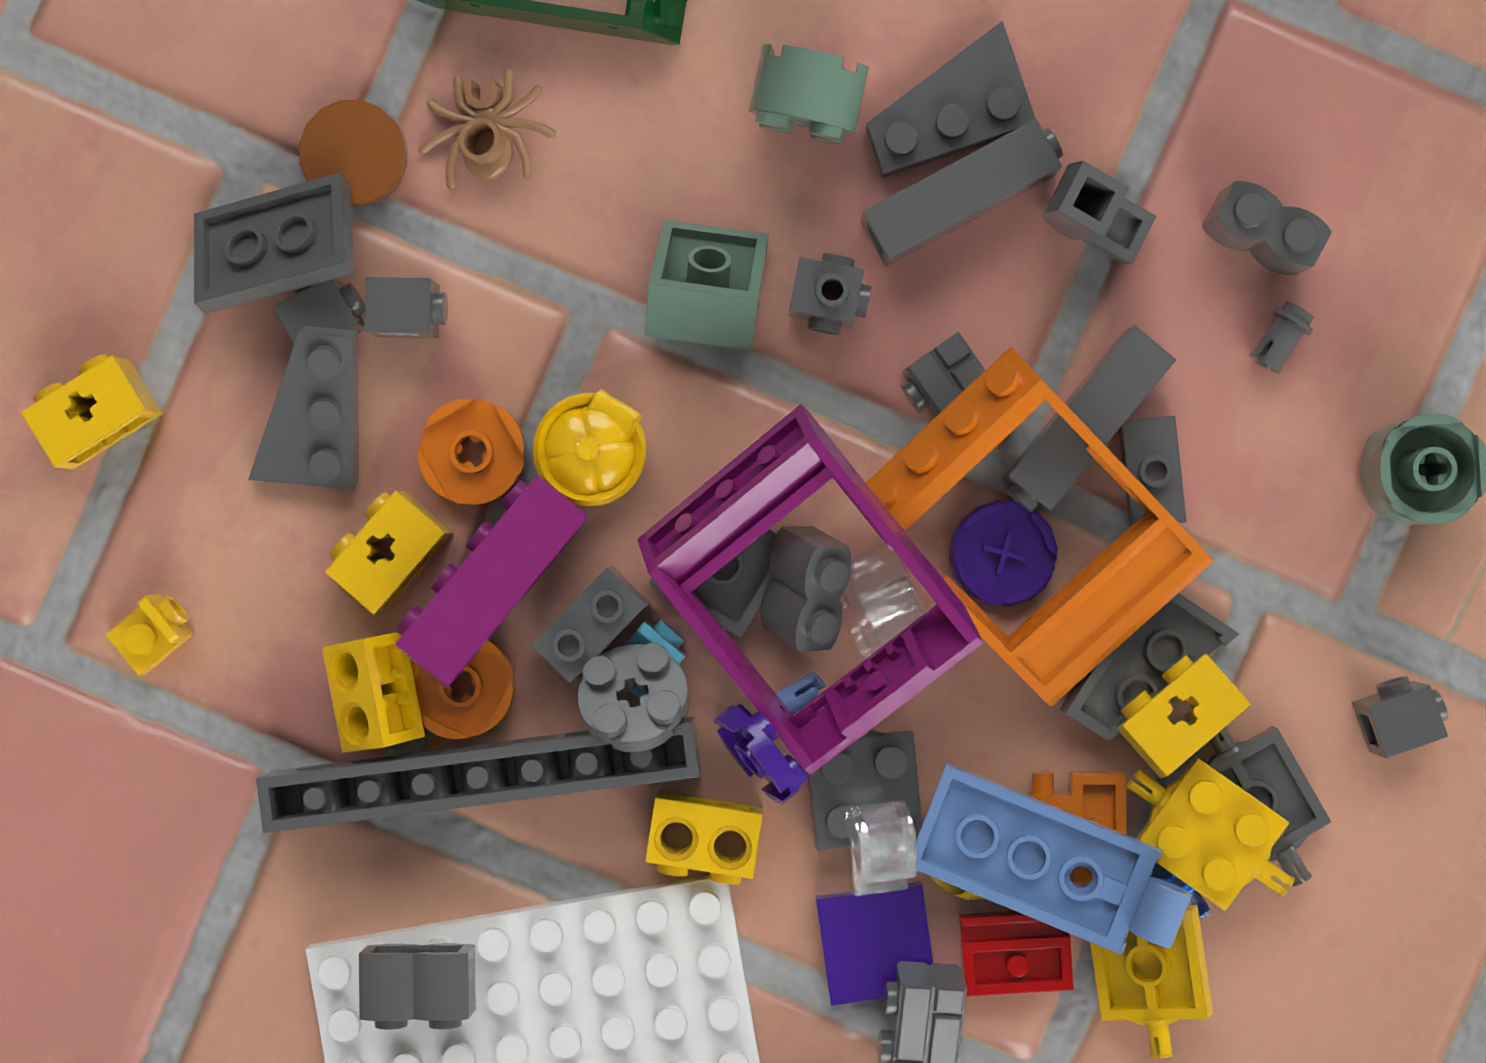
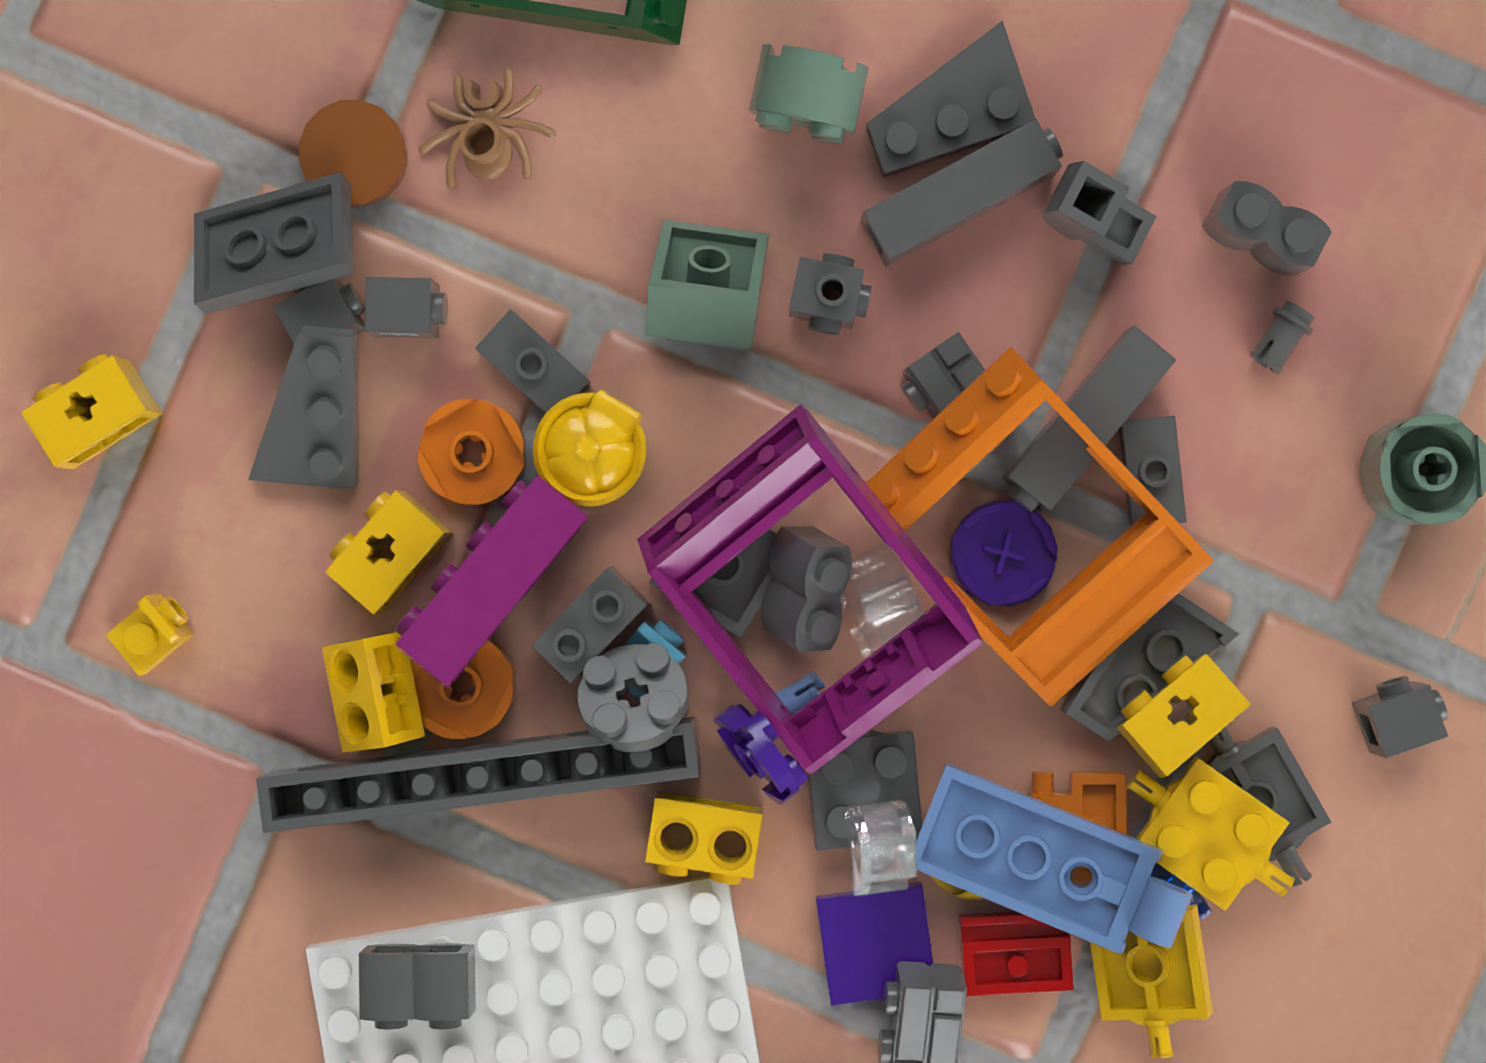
none -> dark grey plate [475,309,591,413]

